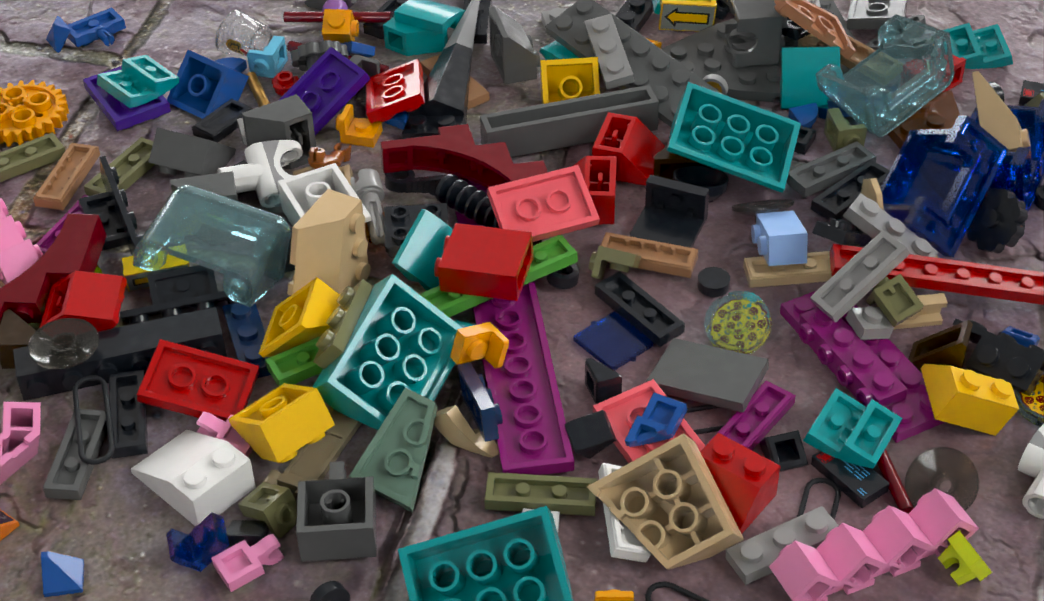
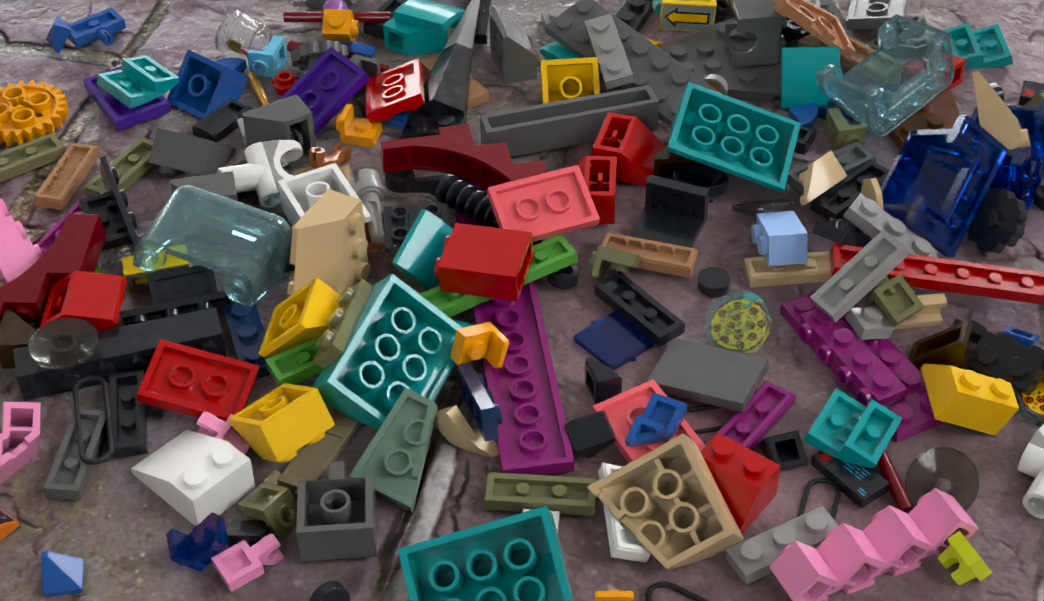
none -> tan slope [799,150,847,206]

